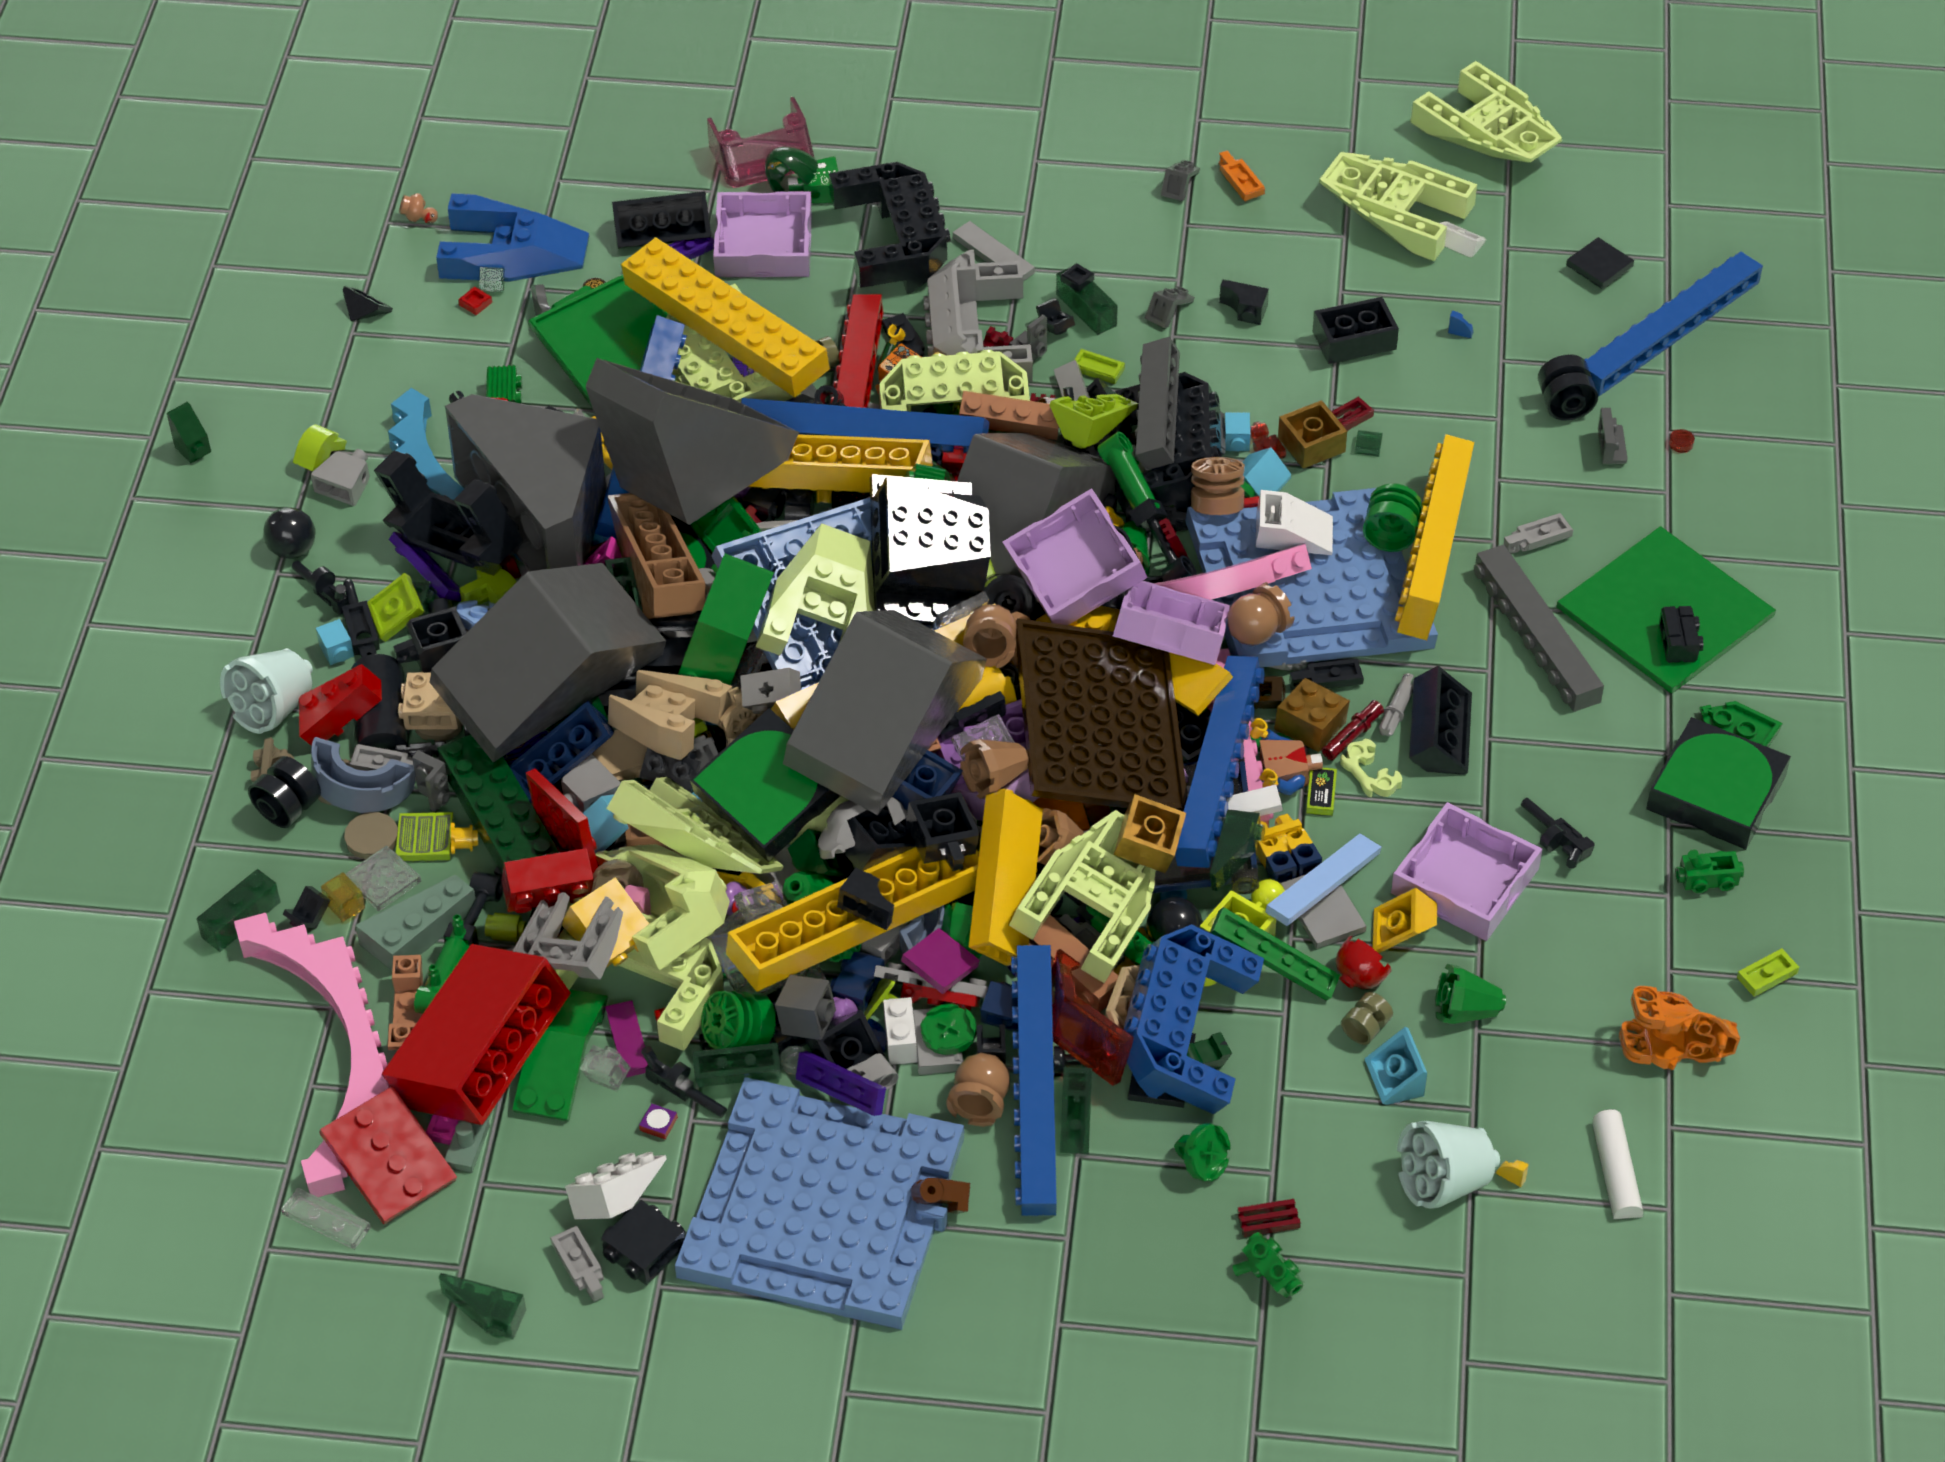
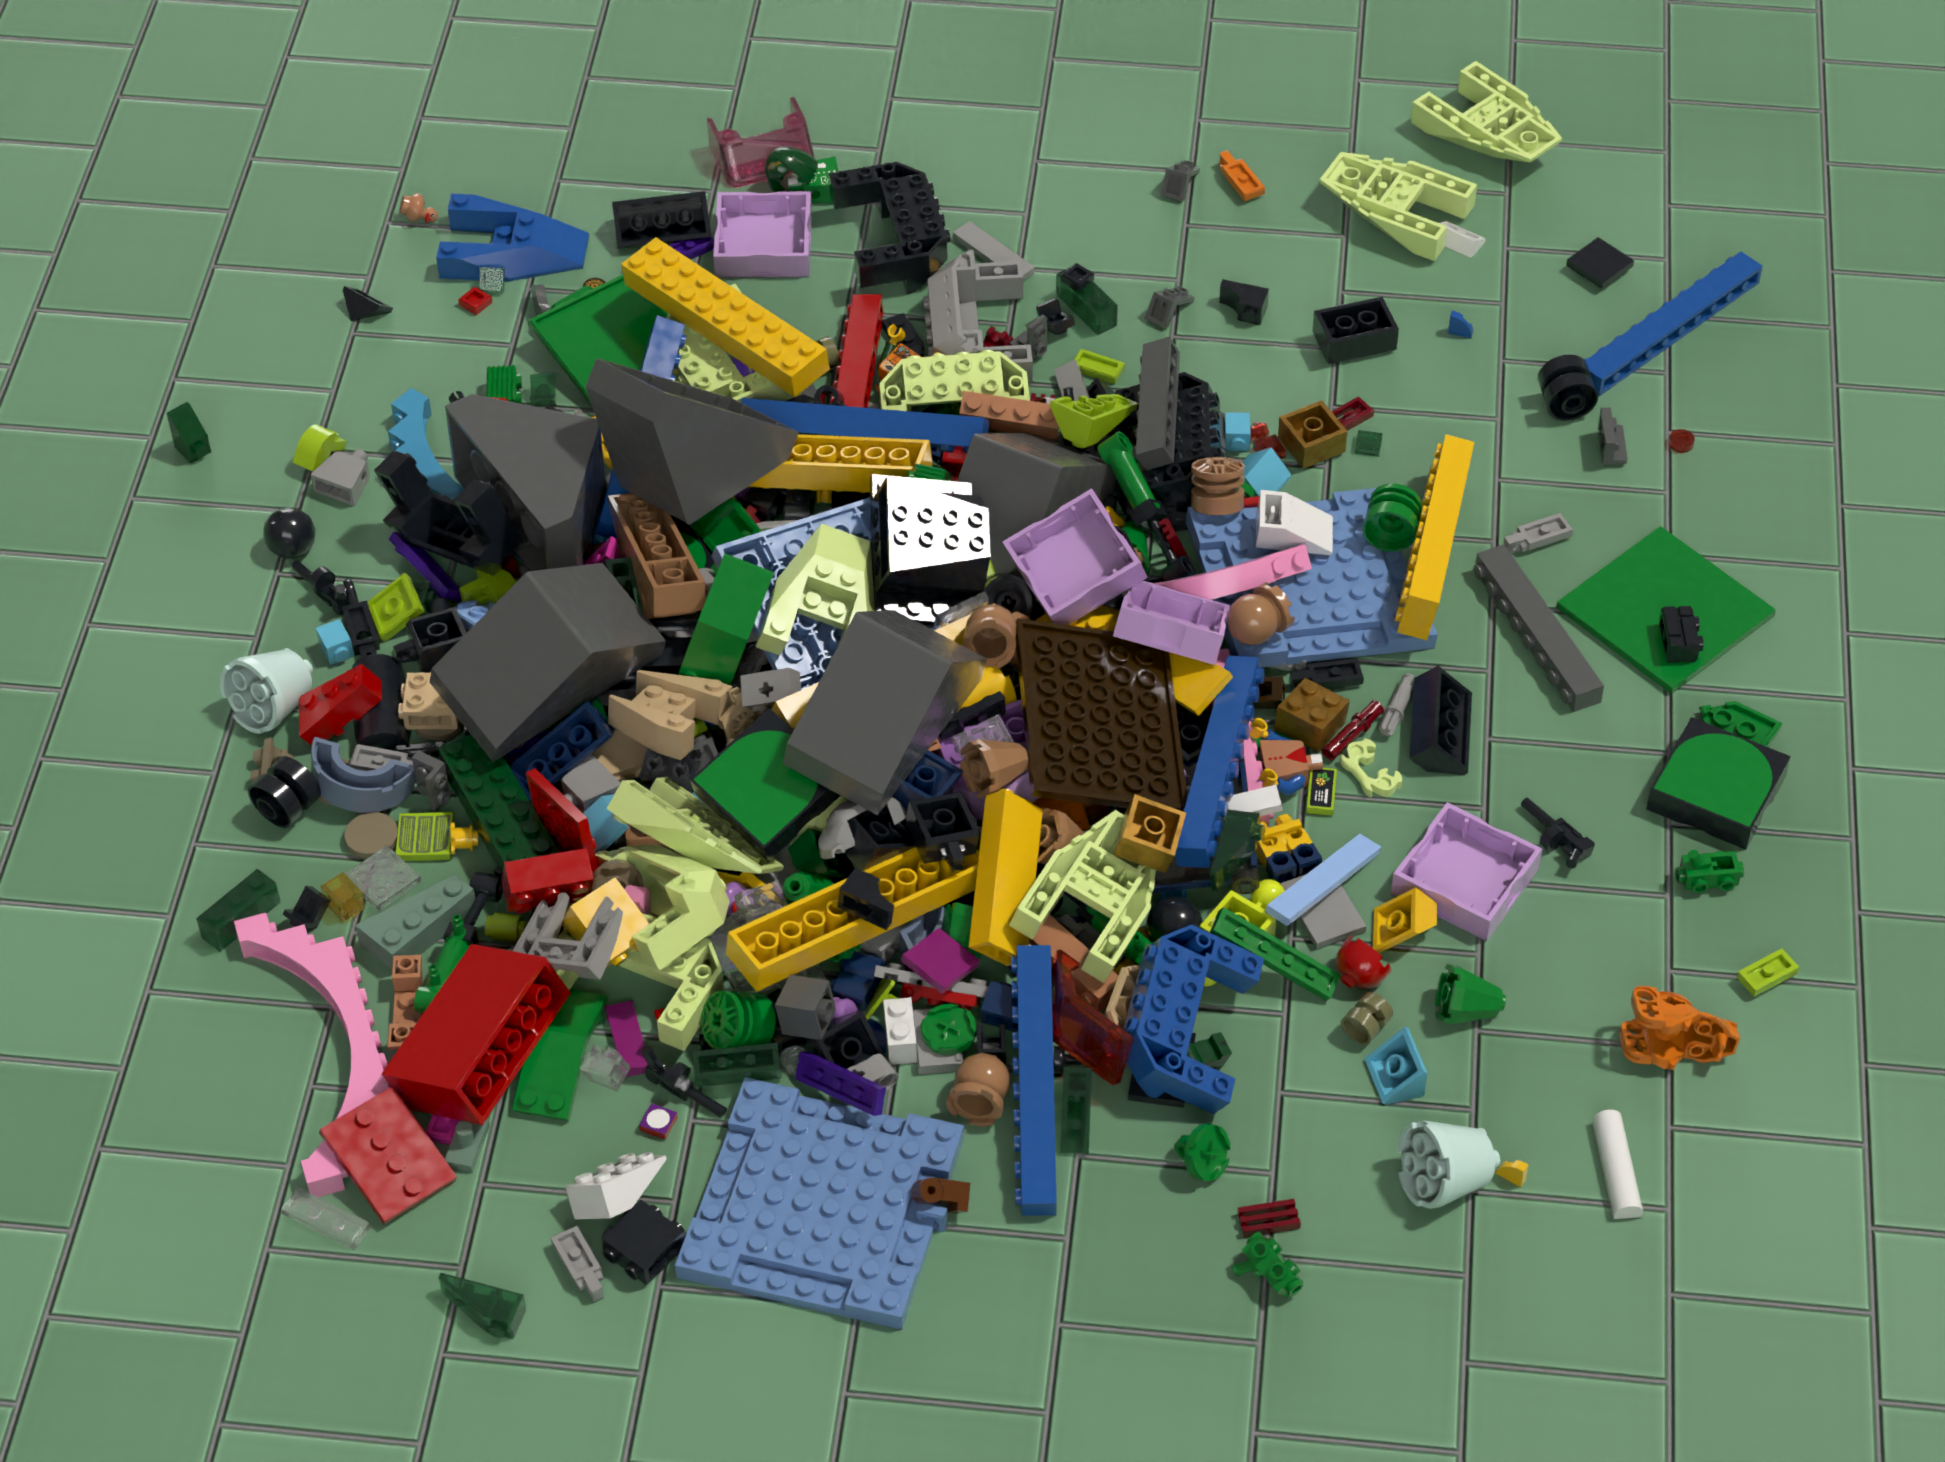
none -> clear green bracket [530,373,557,407]

